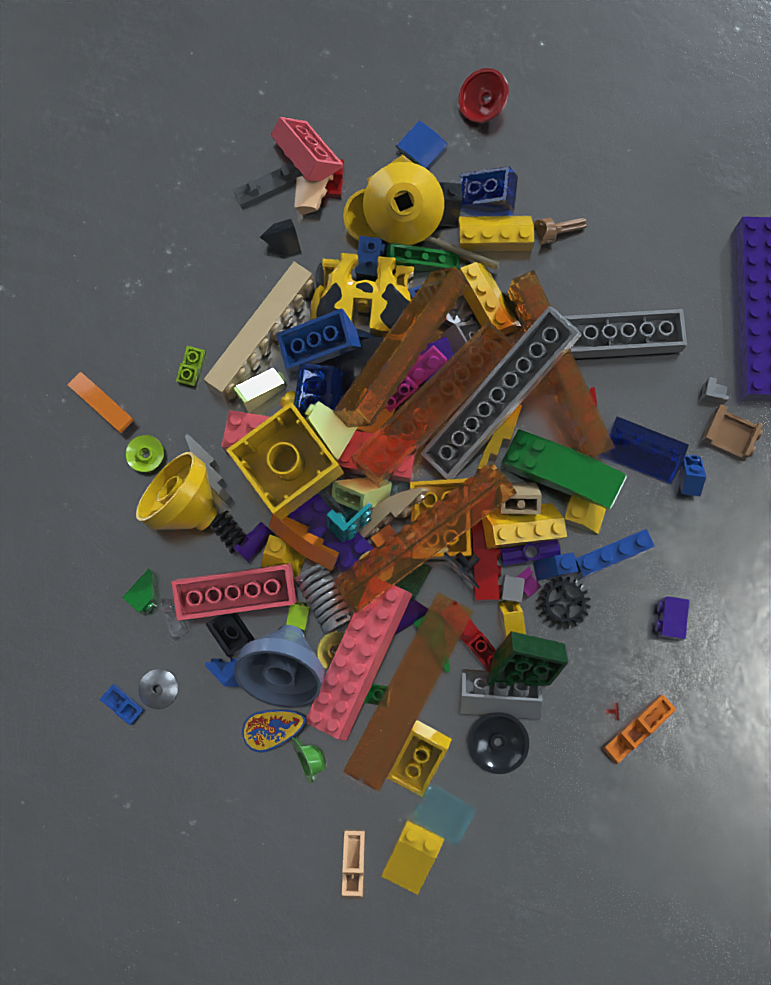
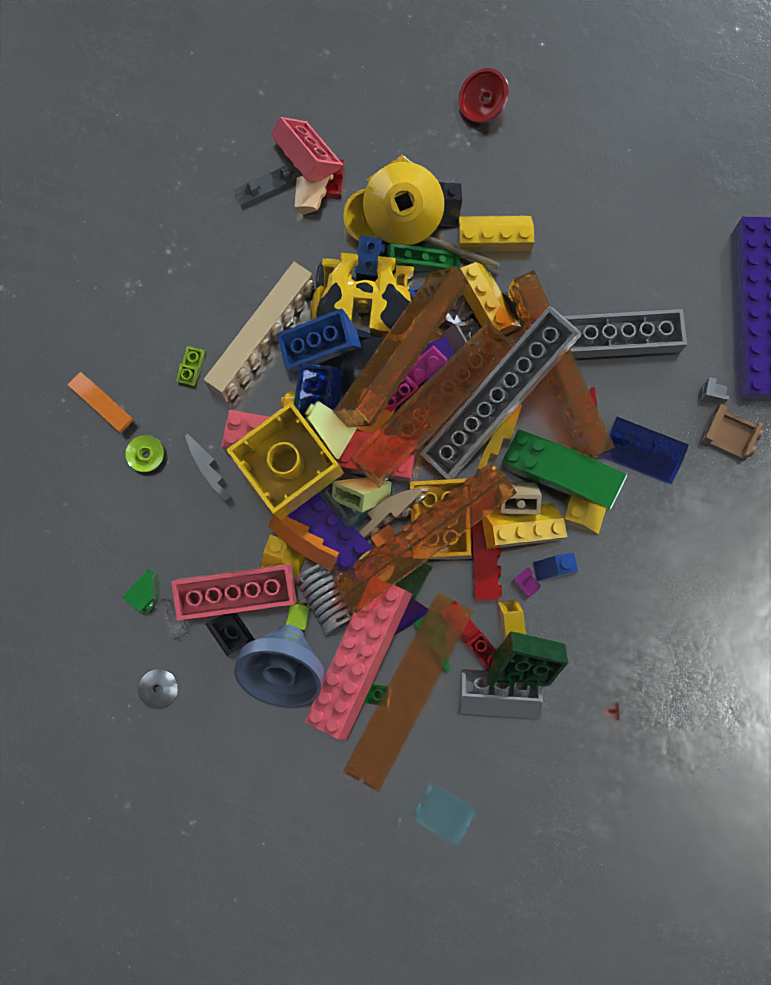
blue slope [99,684,143,725] -> none
yellow cone [136,452,217,531] -> none
blue slope [205,658,240,687] -> none
black piece [211,510,247,554] -> none
dark purple slope [233,522,275,564] -> none
slope [234,368,286,413] -> none
shield [242,710,307,752] -> none
black slope [260,219,301,257] -> none
bright green piece [291,738,326,783] -> none
light yellow dish [316,631,345,669] -> none
teal bracket [326,503,372,543] -> none
light nougat slope [342,831,365,900] -> none
yellow slope [381,819,444,895] -> none
yellow slope [387,720,452,797] -> none
blue slope [395,120,448,168] -> none
black shield [444,552,480,589] -> none
clear blue slope [459,166,518,212] -> none
black dish [469,712,529,774] -> none
dark purple piece [500,540,561,567] -> none
light grey panel [501,574,525,602] -> none
medium nougat piece [534,218,587,244] -> none
black gear [538,576,591,629] -> none
blue brick [576,529,655,580] -> none
orange slope [603,694,676,764] -> none
dark purple brick [655,596,690,641] -> none
blue slope [679,455,706,497] -> none

